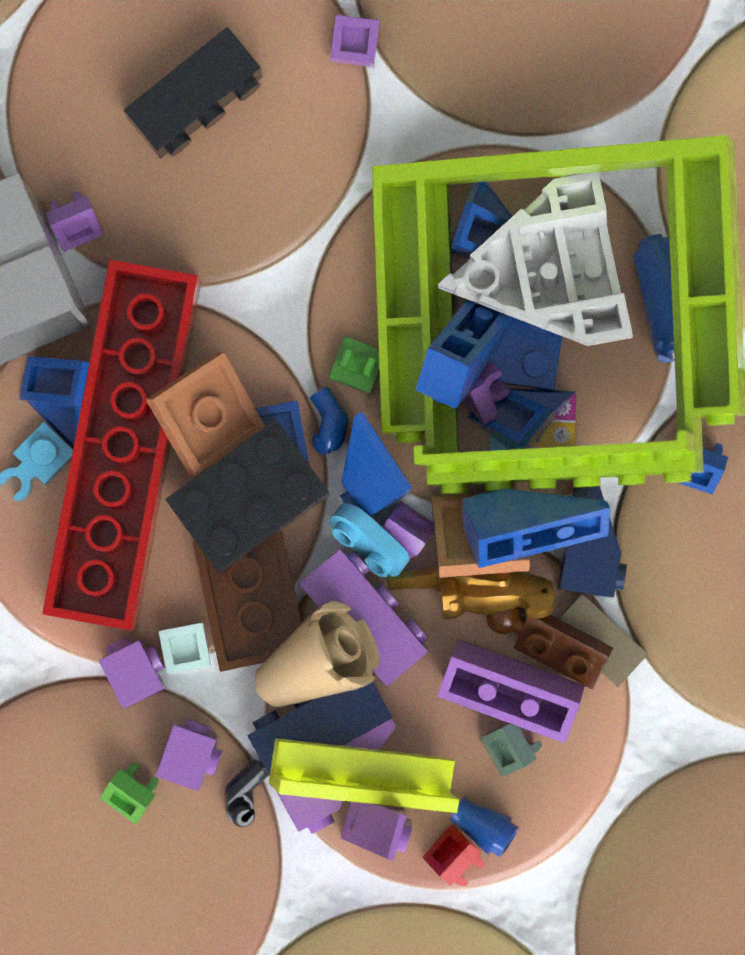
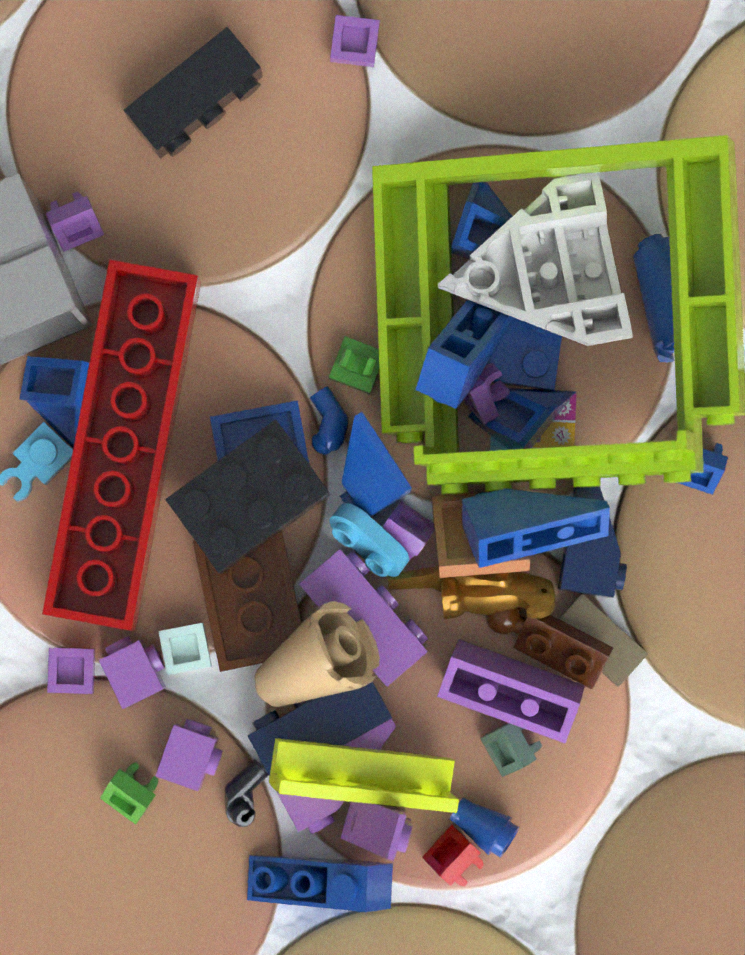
nougat plate [146,352,265,477] -> none
none -> medium lavender plate [47,648,95,694]
none -> blue slope [247,855,393,912]

